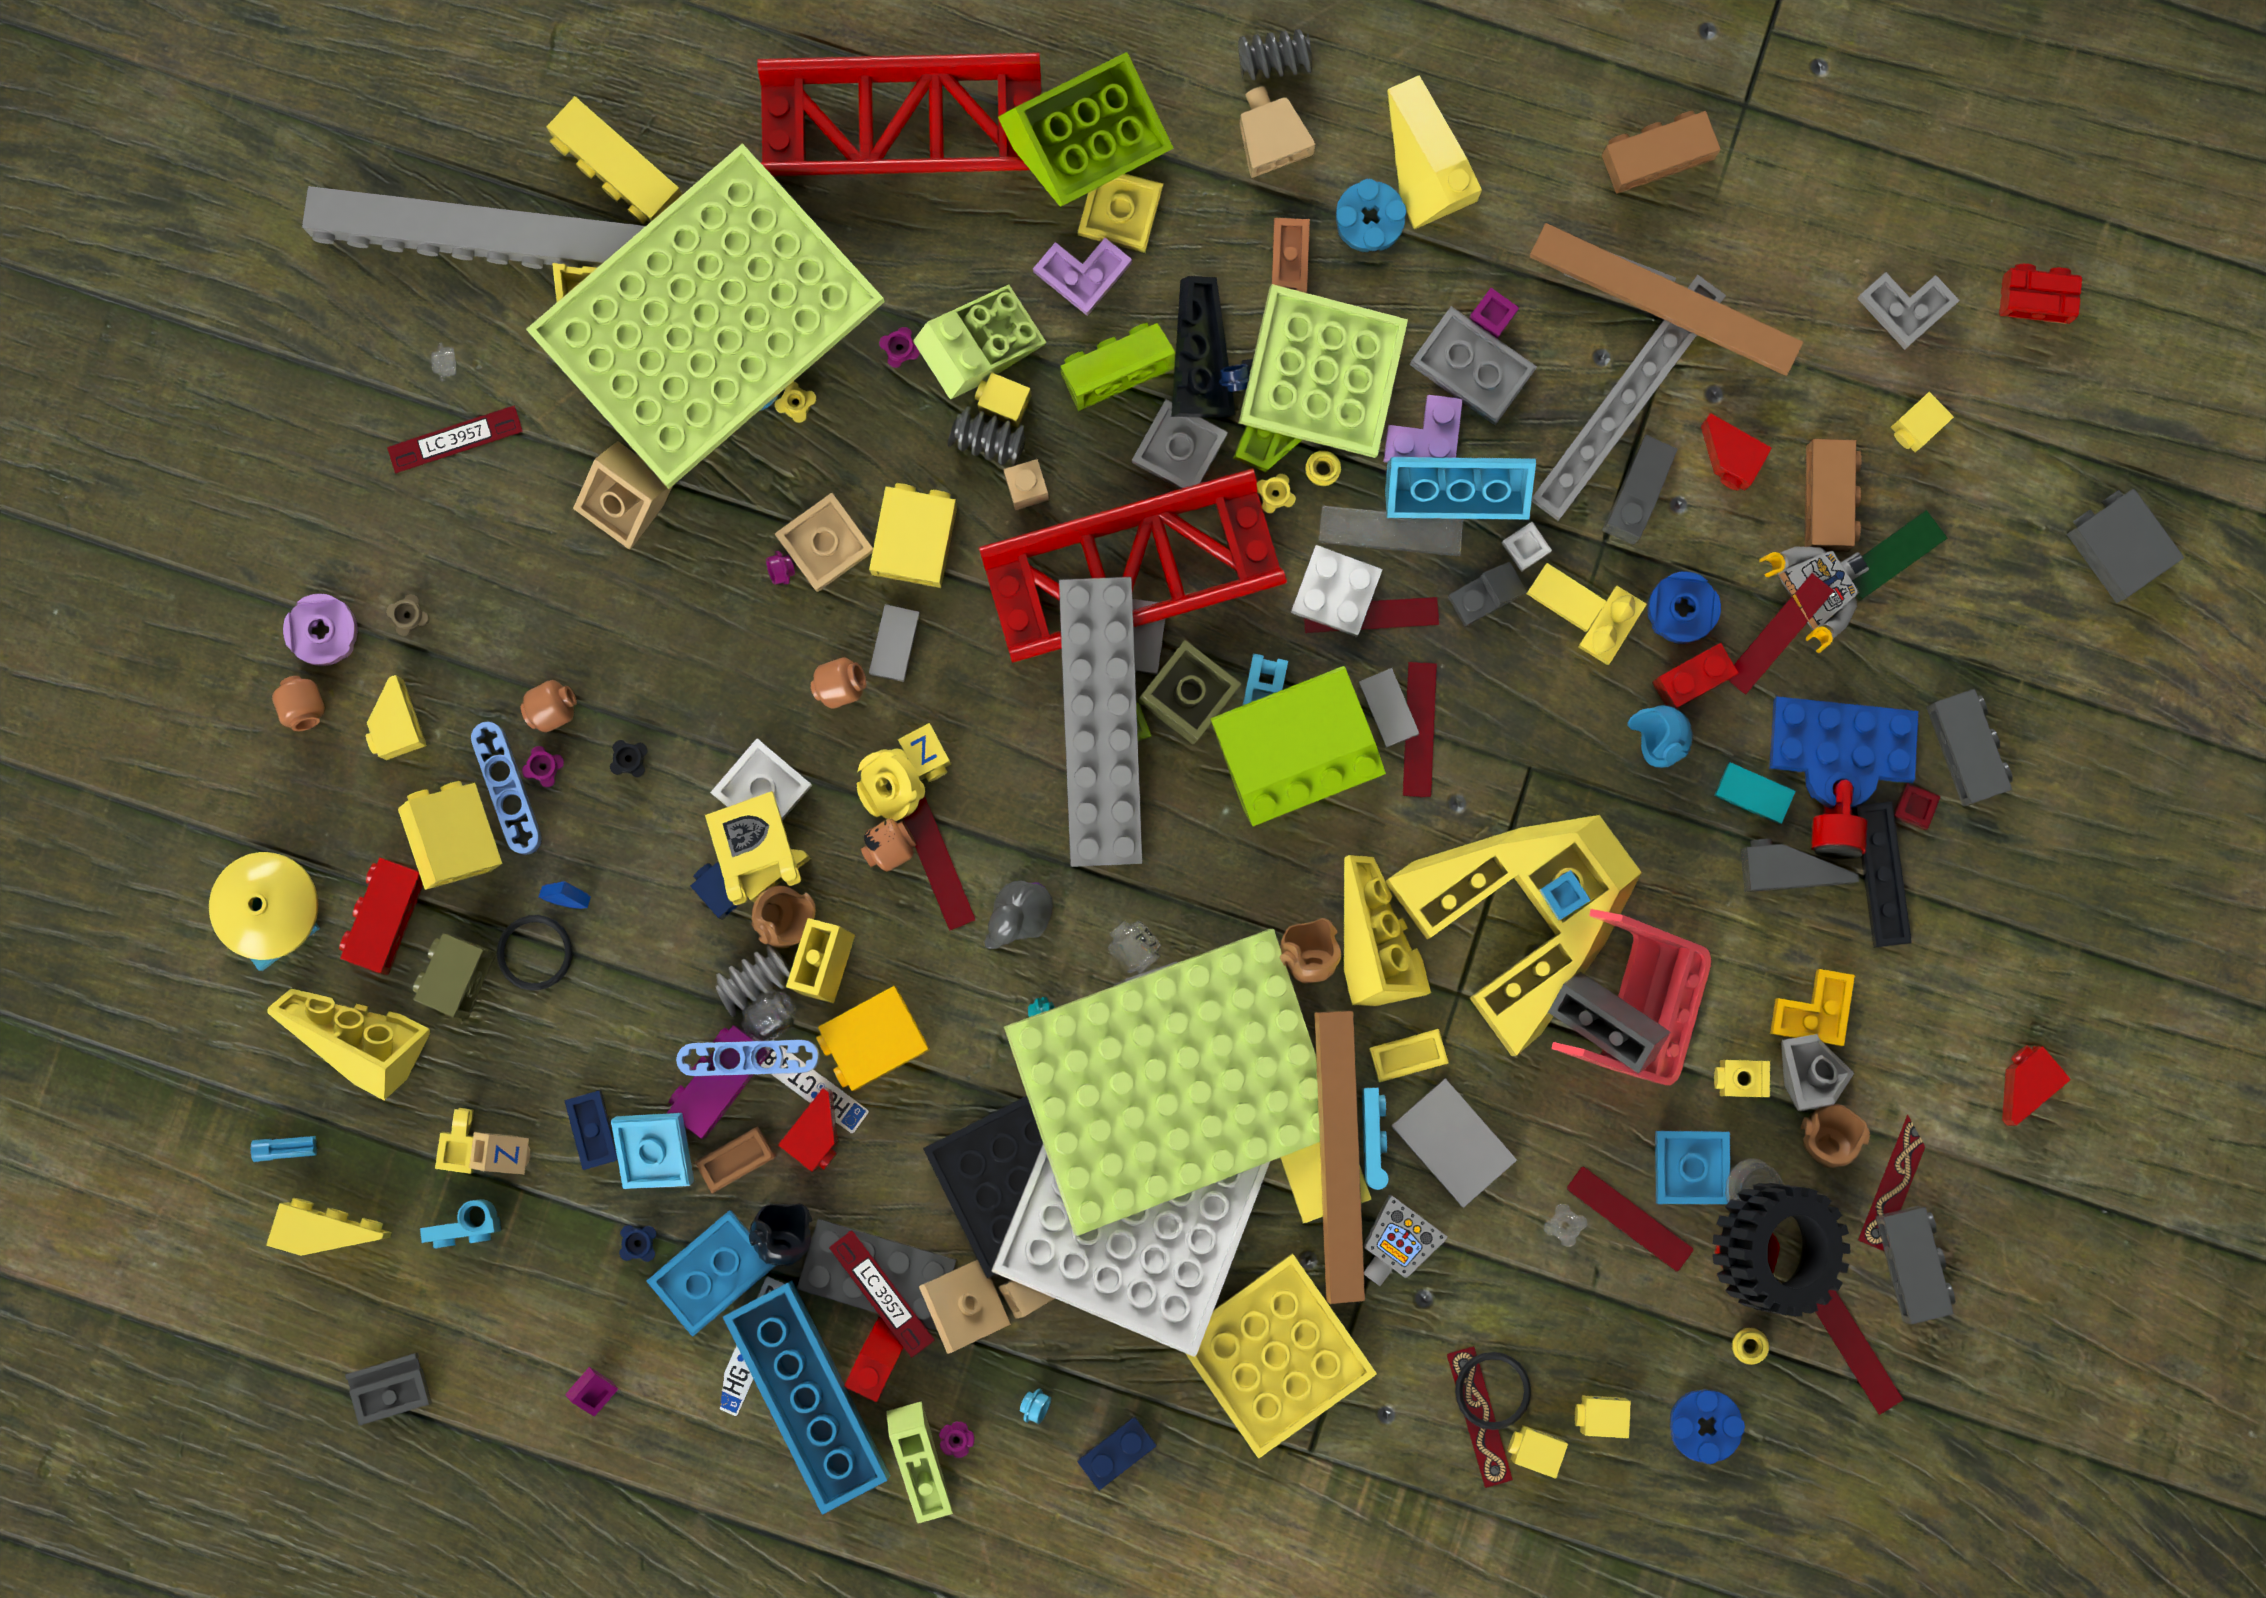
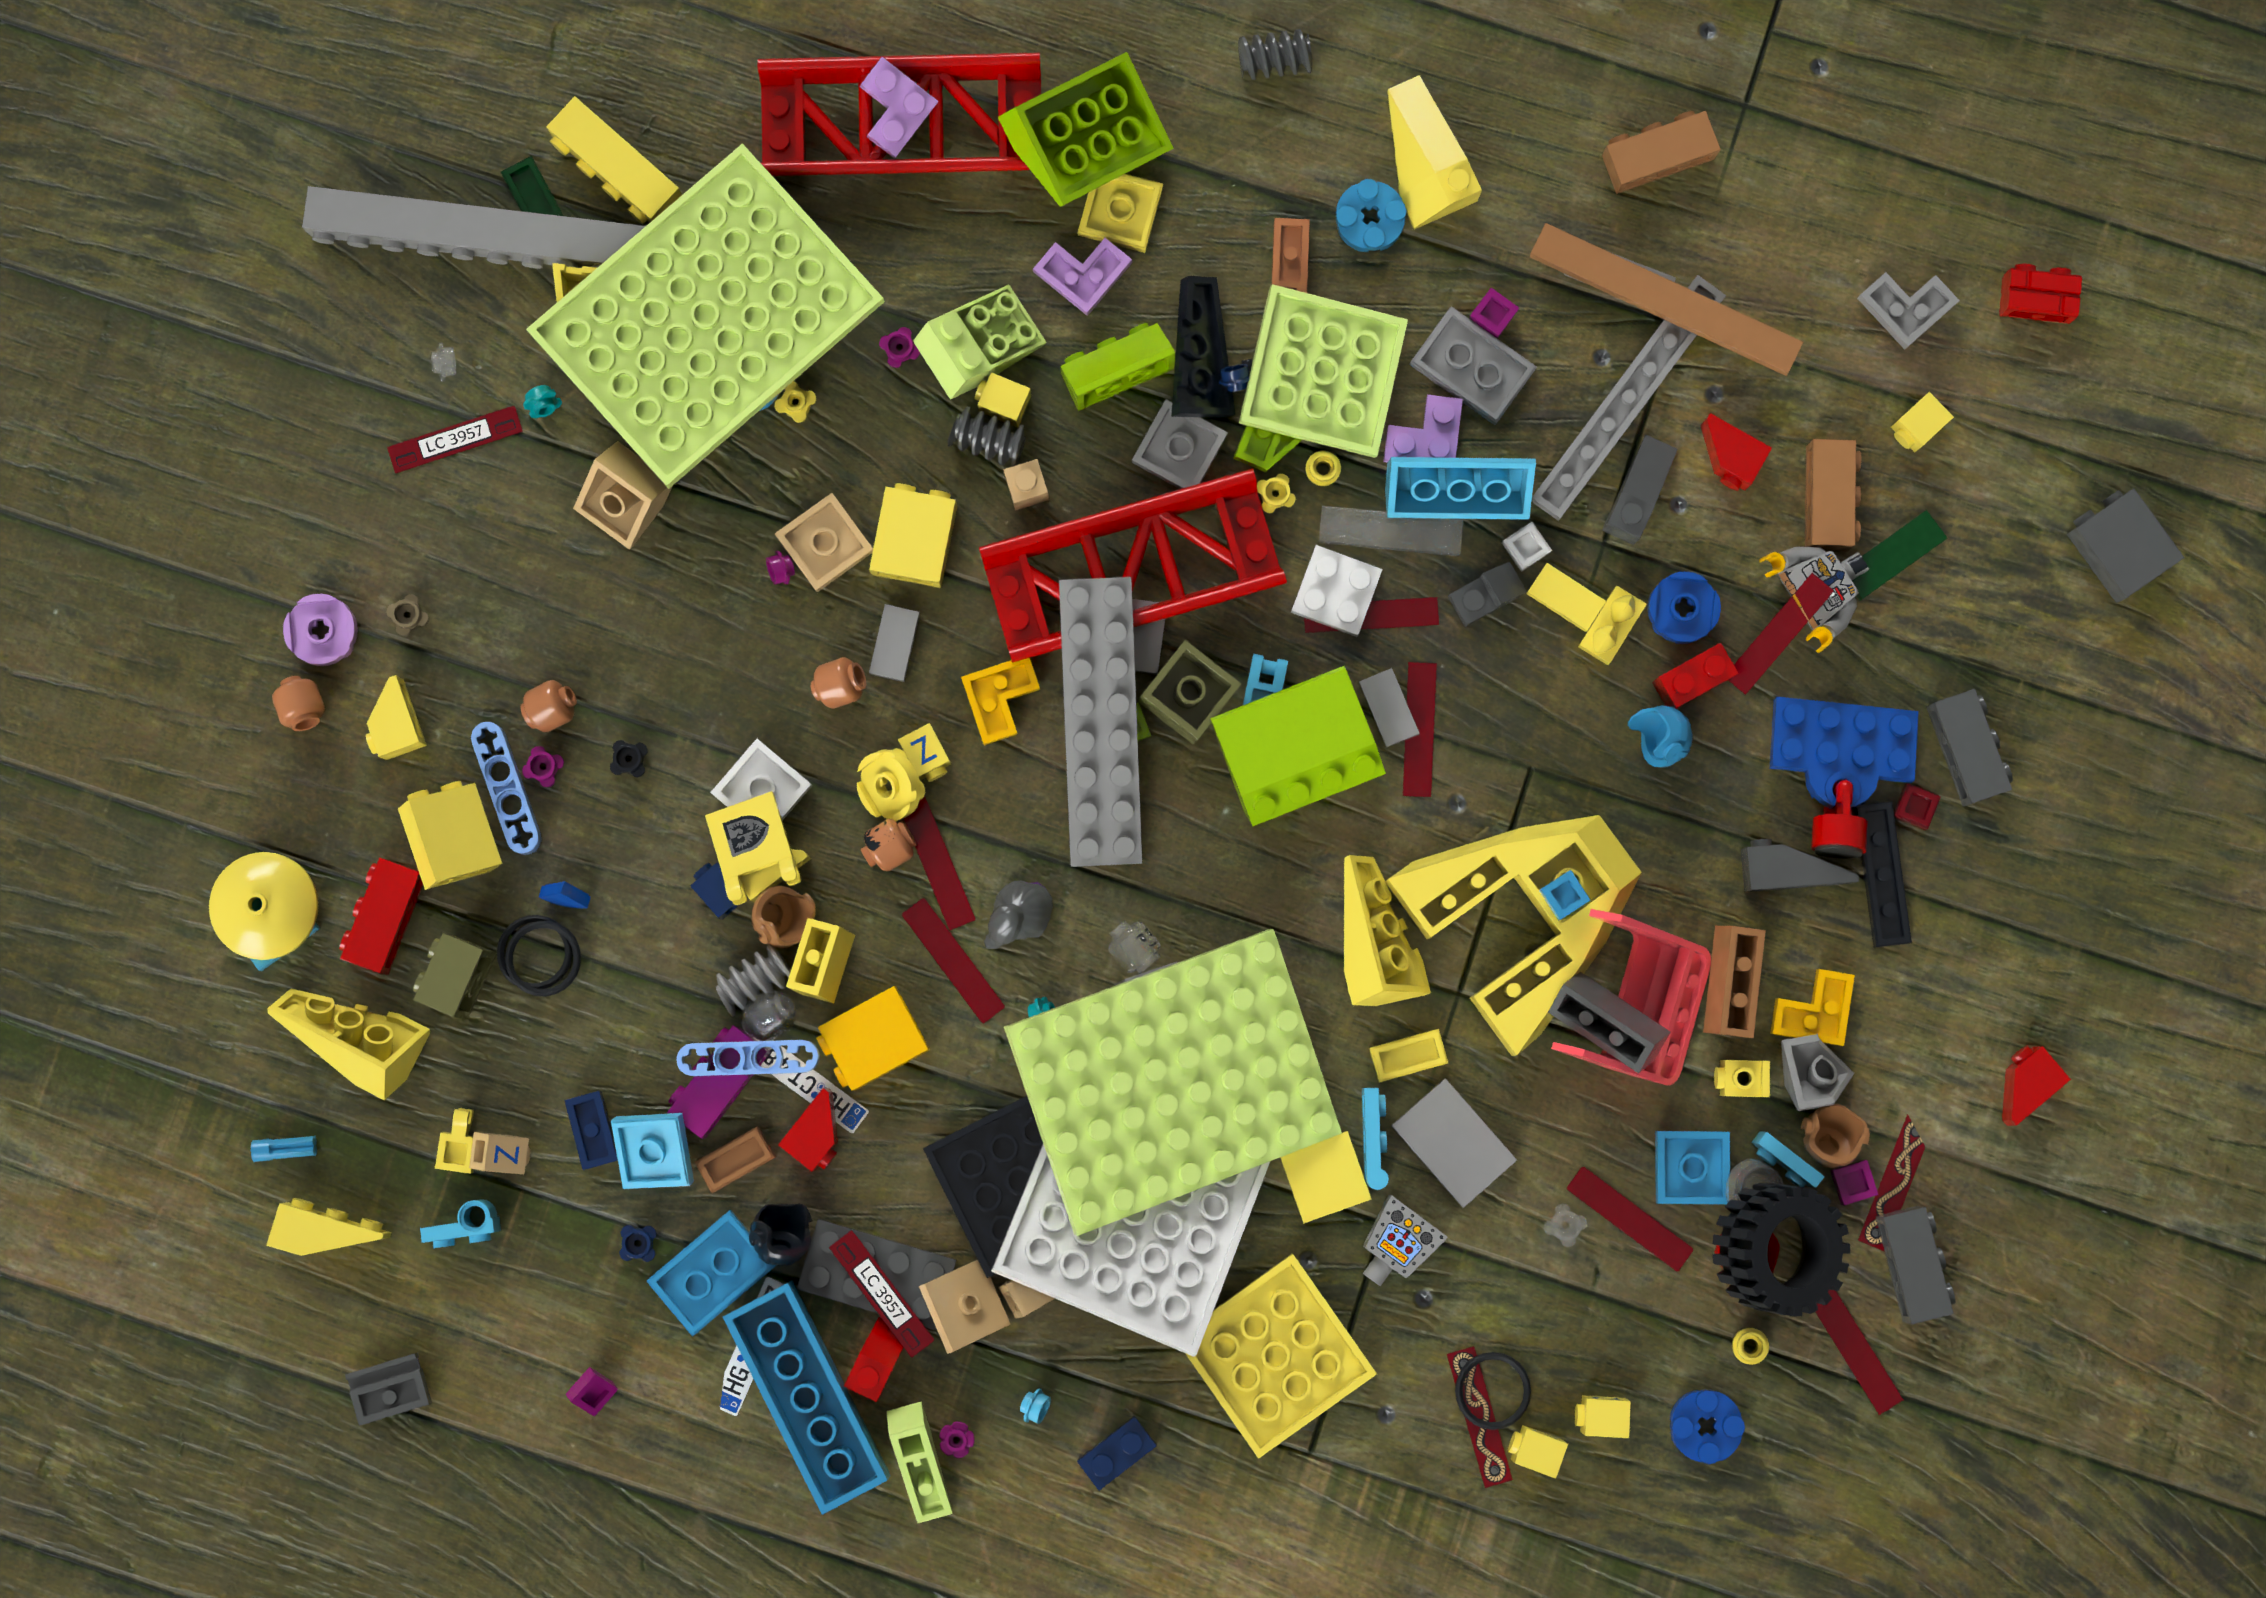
tan torso [1240,86,1315,178] -> none
medium nougat cap [1280,918,1341,983] -> none
medium nougat tile [1315,1010,1365,1304] -> none
teal tile [1714,762,1796,825] -> none
none -> dark green tile [501,156,564,216]
none -> black tyre [505,921,581,997]
none -> teal plate [523,385,562,418]
none -> lavender plate [860,57,938,159]
none -> dark red sticker [902,898,1005,1023]
none -> yellow plate [961,658,1040,745]
none -> medium nougat brick [1703,926,1766,1038]
none -> medium azure plate [1751,1131,1824,1188]
none -> magenta plate [1830,1160,1879,1205]

